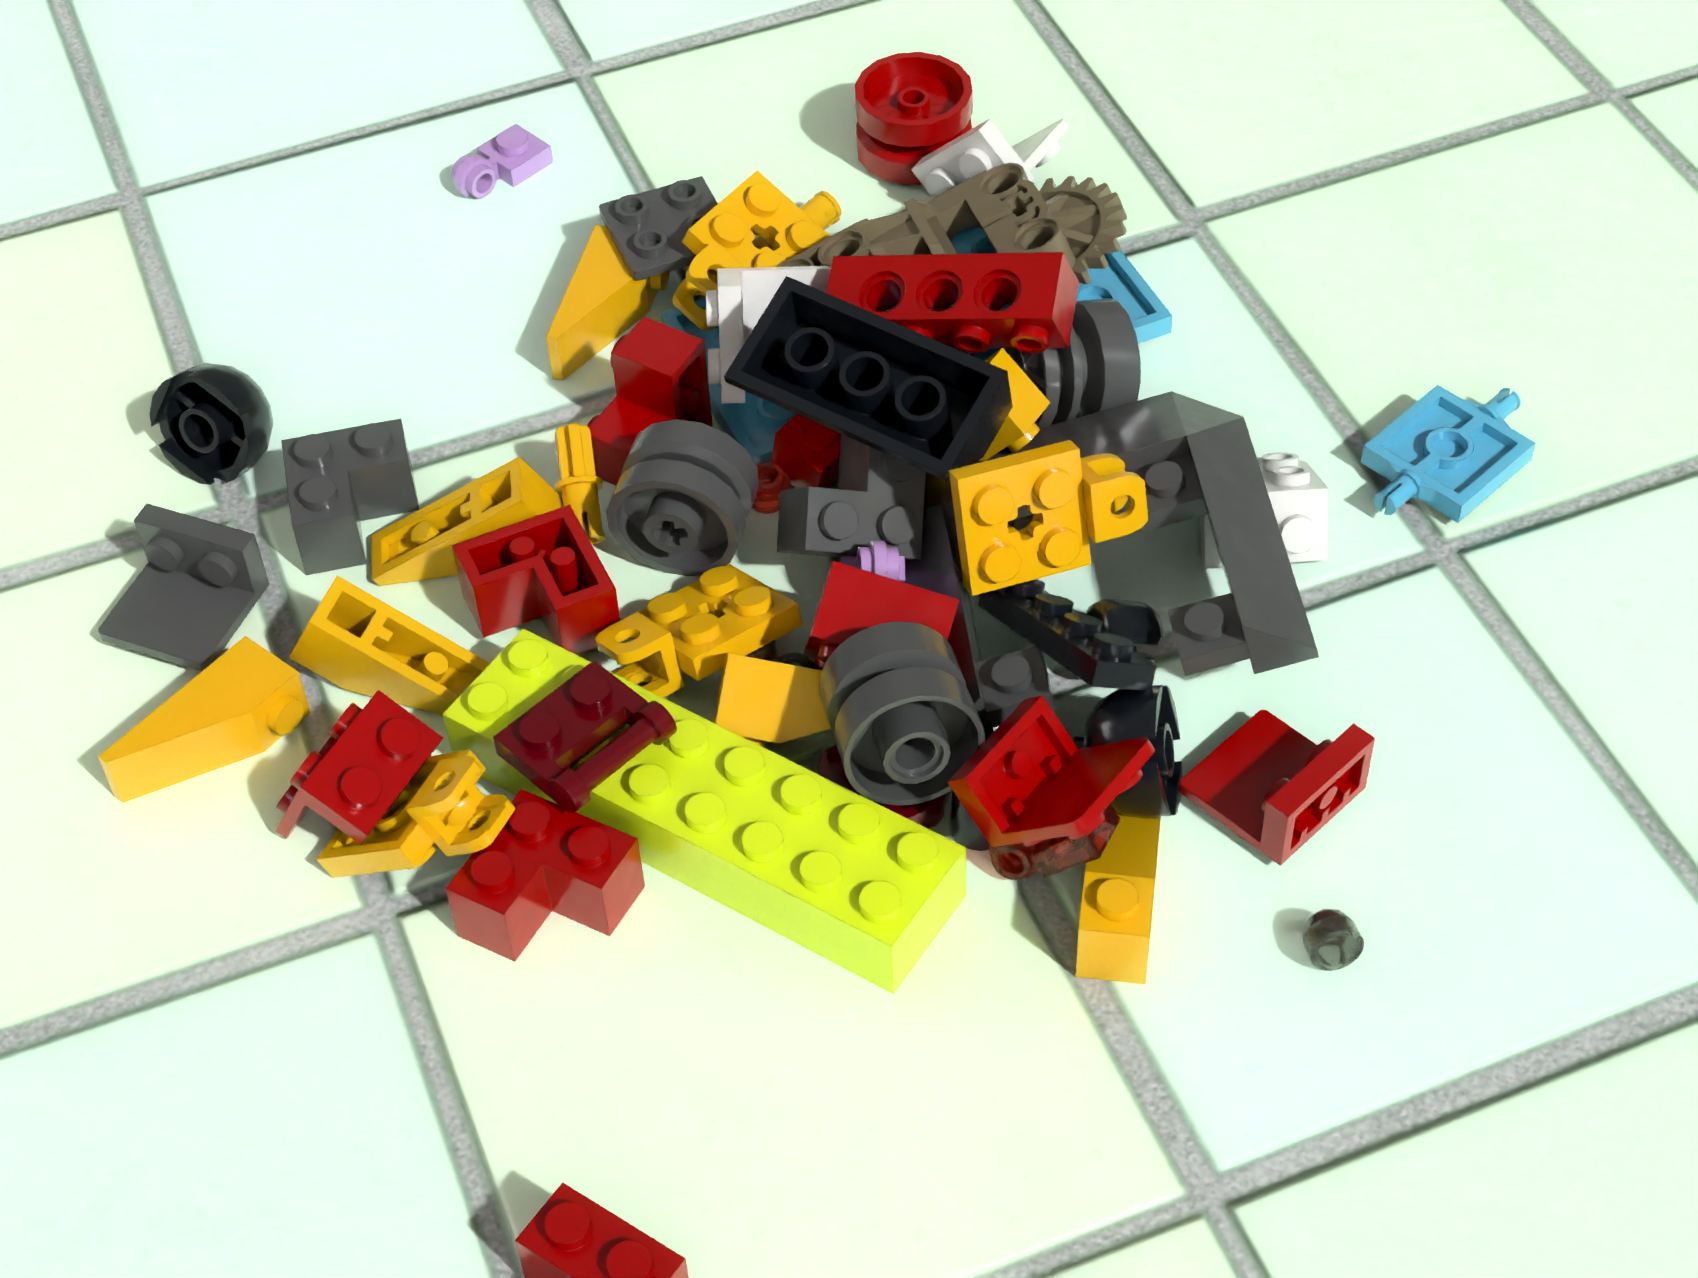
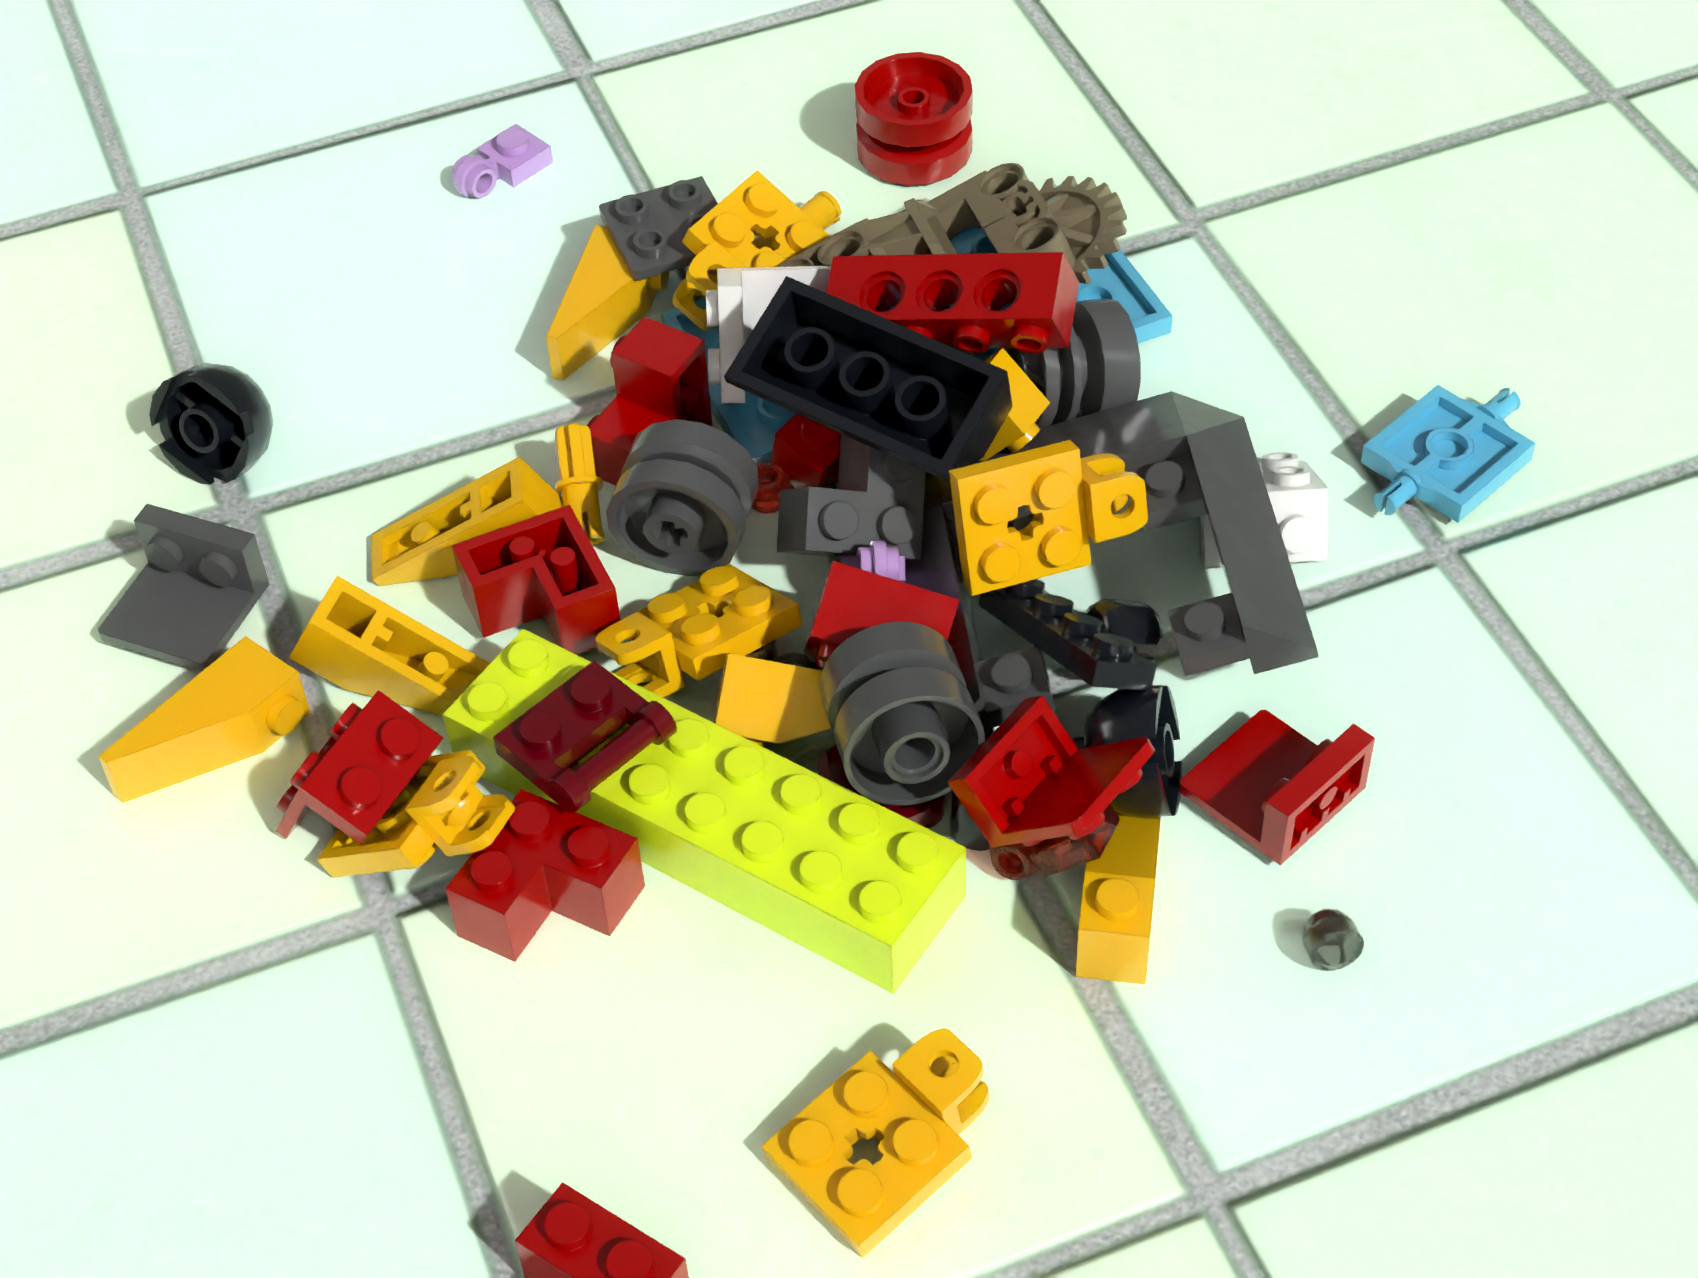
dark grey brick [281,418,420,575] -> none
white bracket [911,118,1070,199] -> none
none -> yellow plate [761,1028,990,1258]

